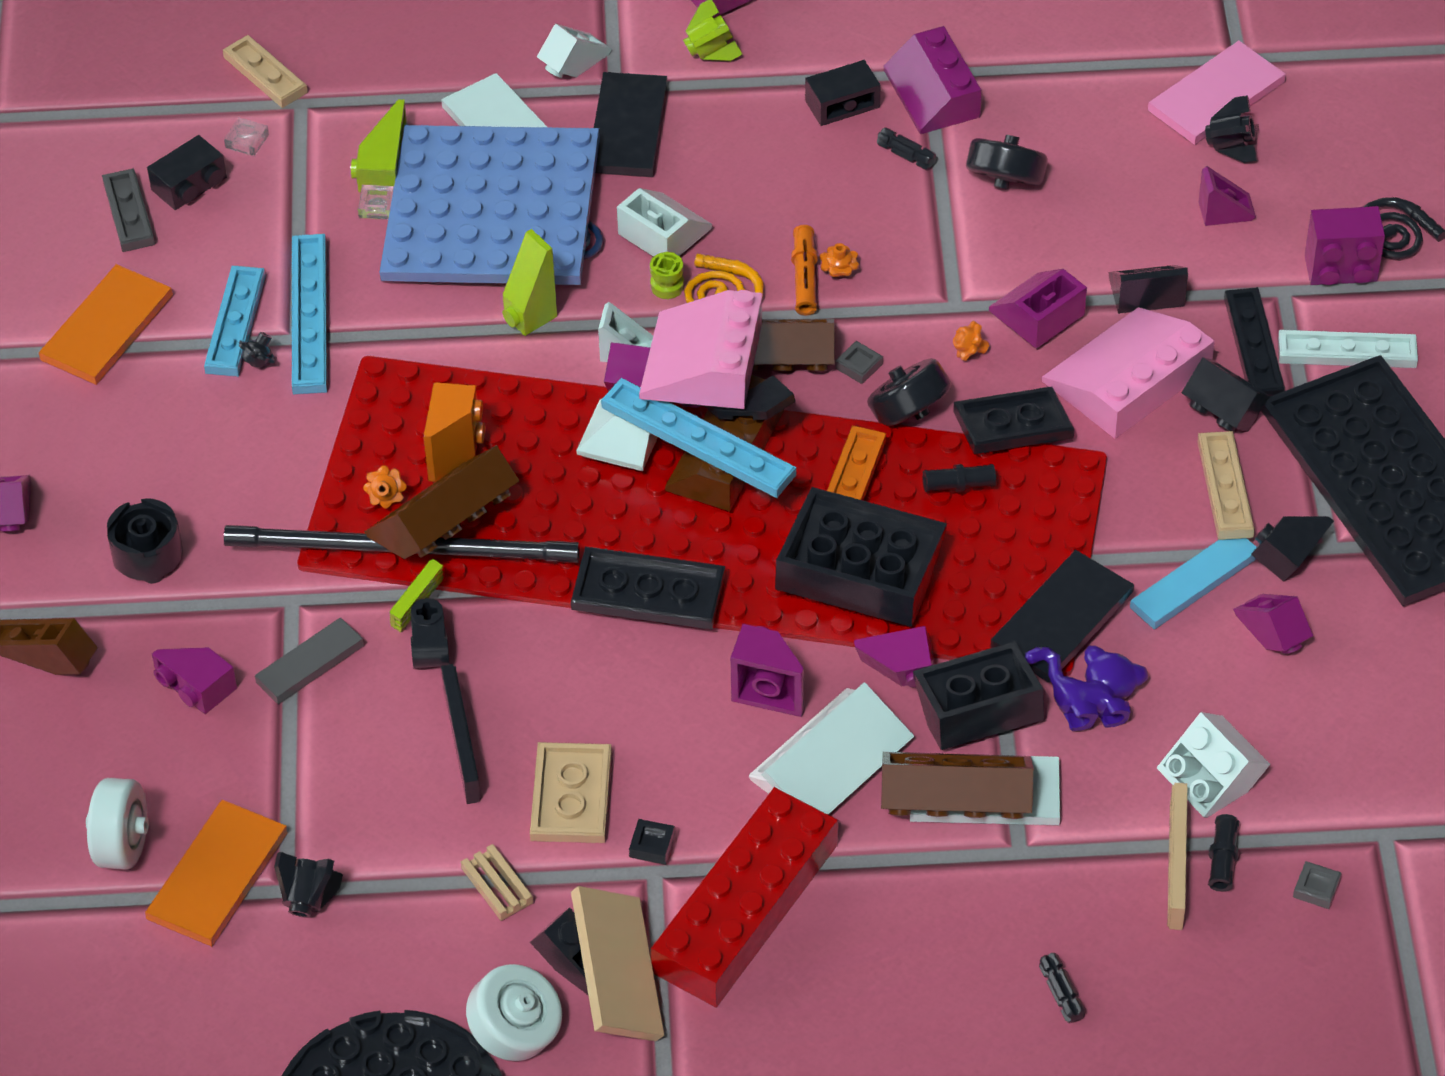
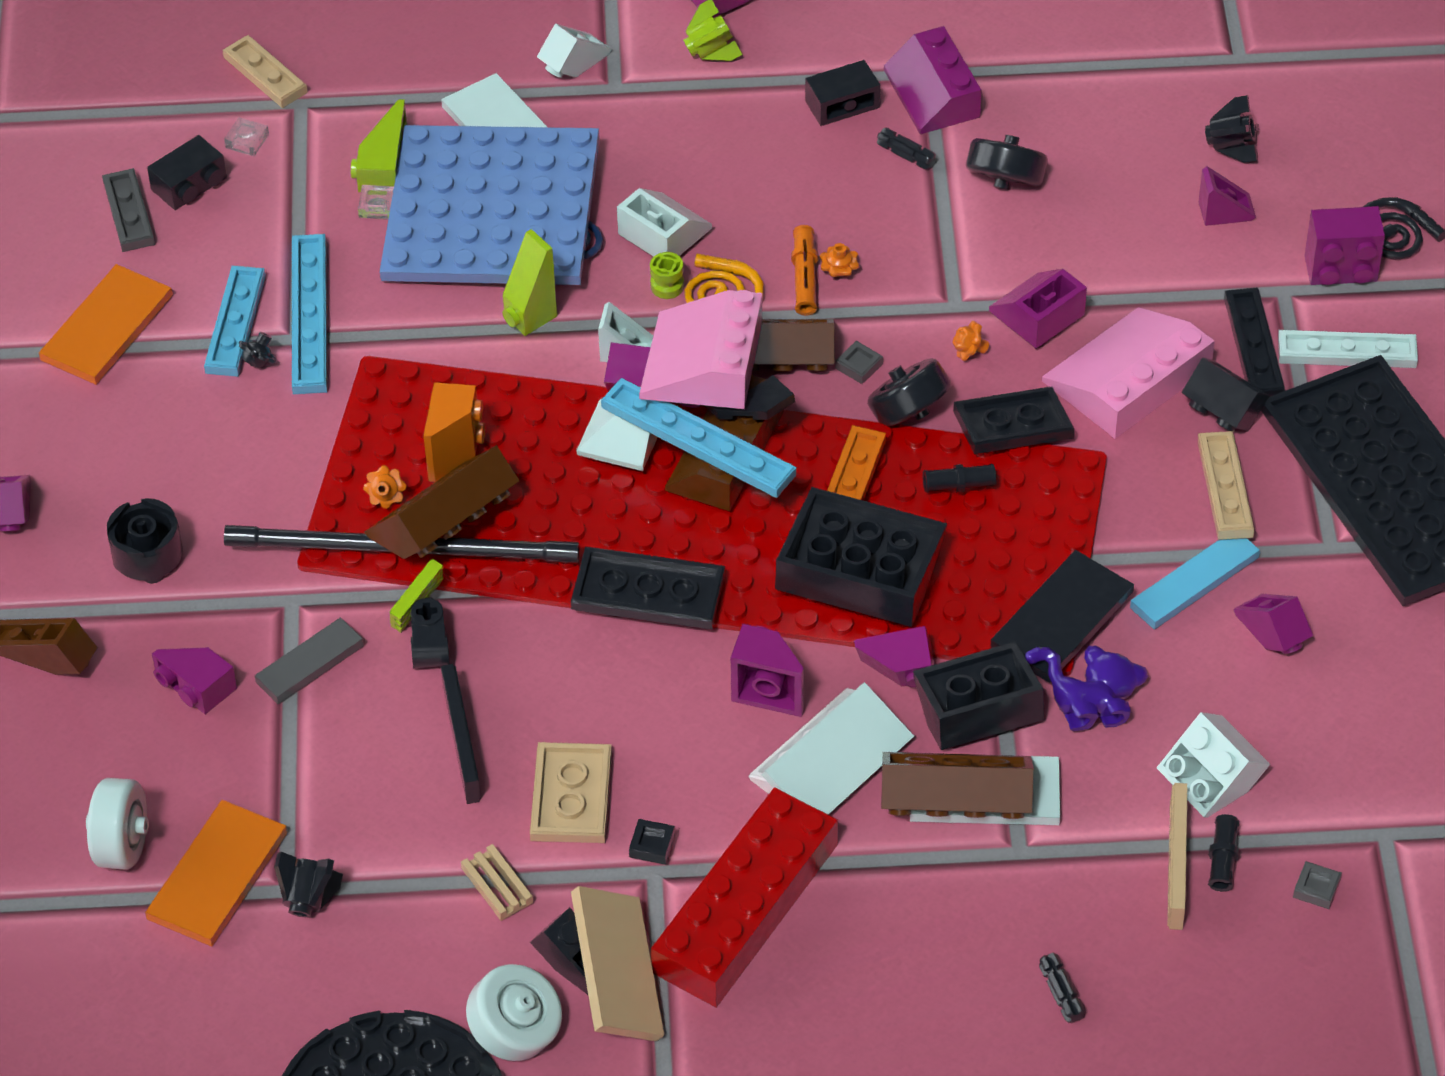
black tile [594,72,667,177] -> none
black slope [1108,265,1188,314] -> none
bright pink tile [1148,40,1286,145] -> none
black slope [1251,516,1334,582] -> none

